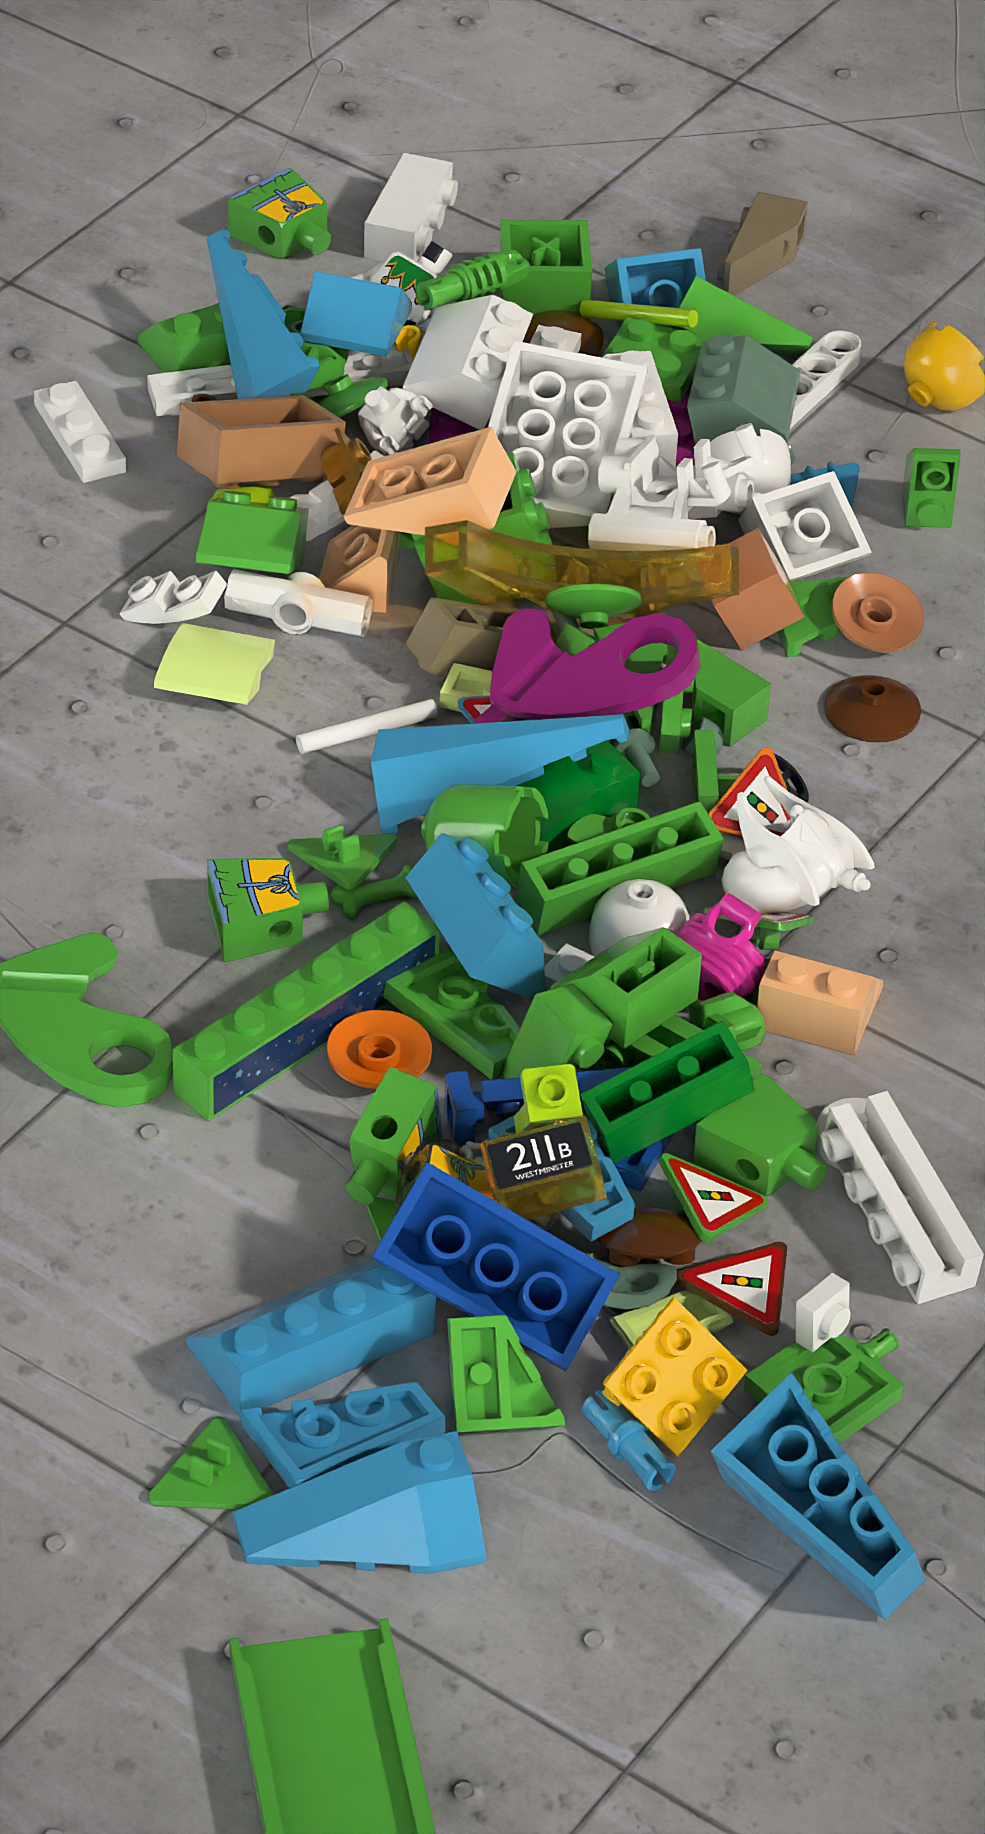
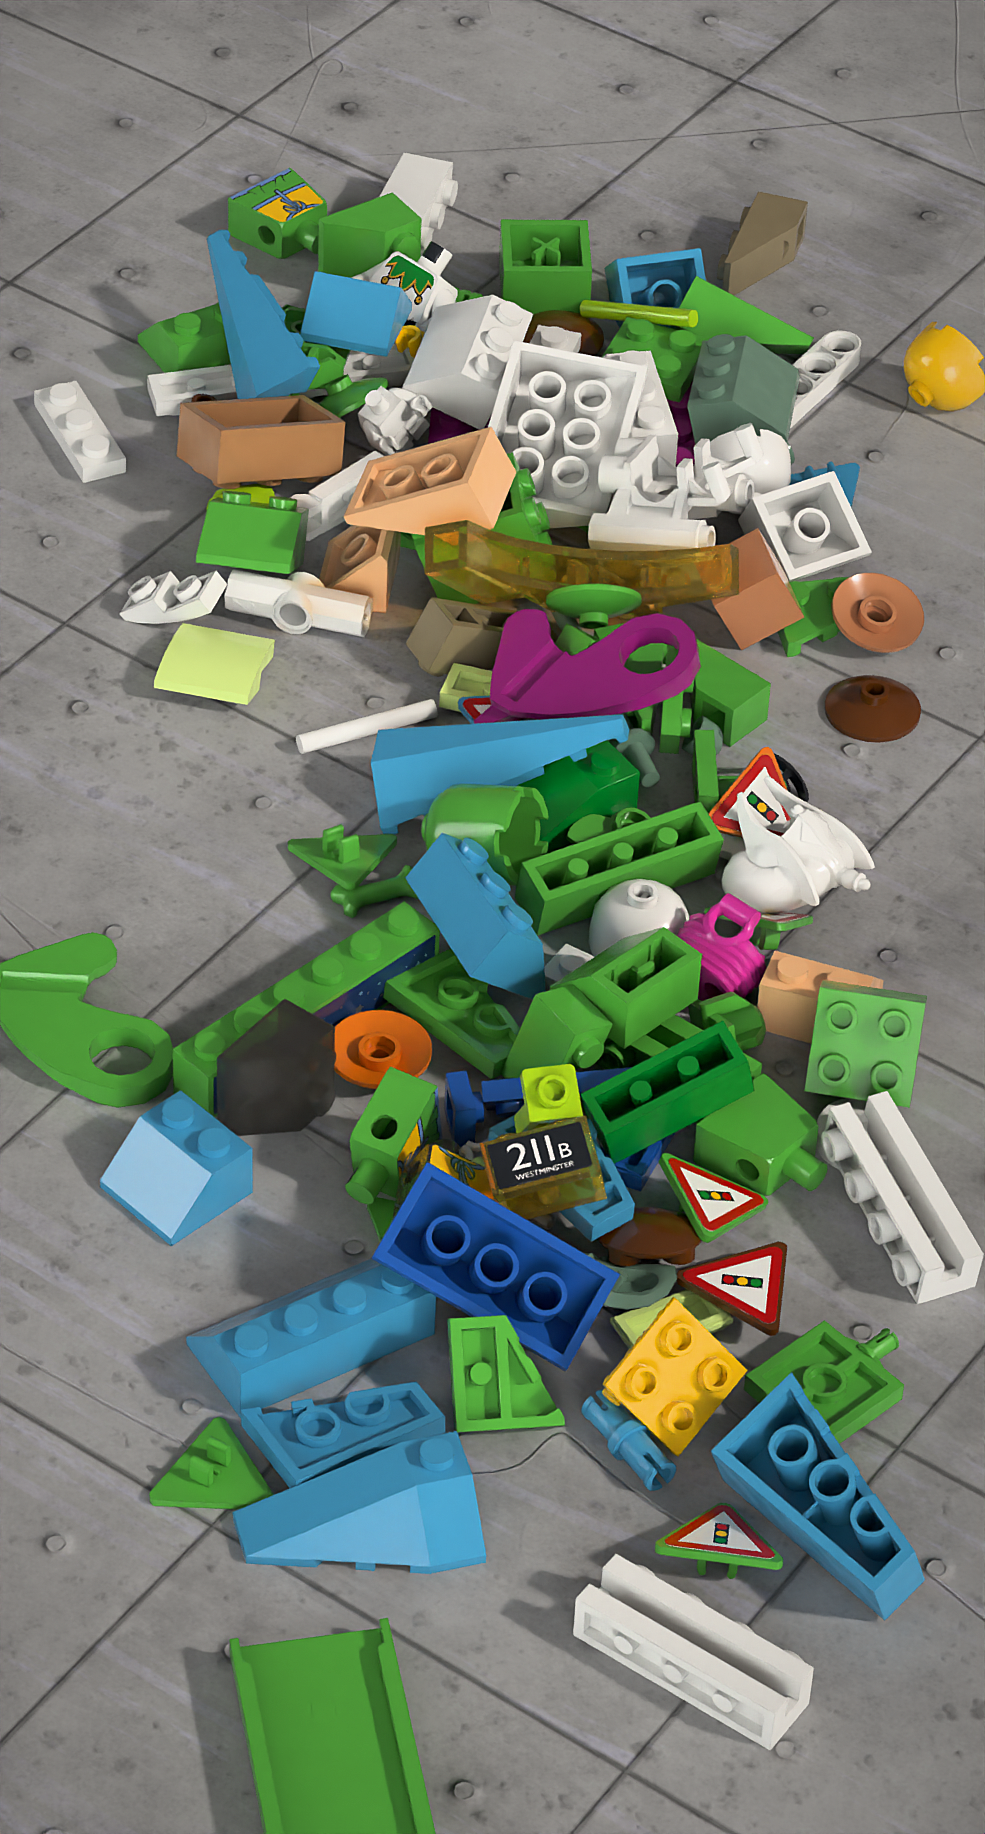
bright green torso [207,858,329,962] -> none
pearl gold hinge [321,428,372,515] -> none
bright green hinge [416,250,530,310] -> none
white plate [796,1273,850,1353] -> none
bright green slope [902,448,961,528] -> none
none -> dark azure slope [100,1090,253,1246]
none -> clear smoke slope [217,999,336,1136]
none -> bright green slope [318,192,422,278]
none -> white brick [573,1554,814,1750]
none -> piece [655,1503,783,1579]
none -> bright green brick [804,980,927,1108]

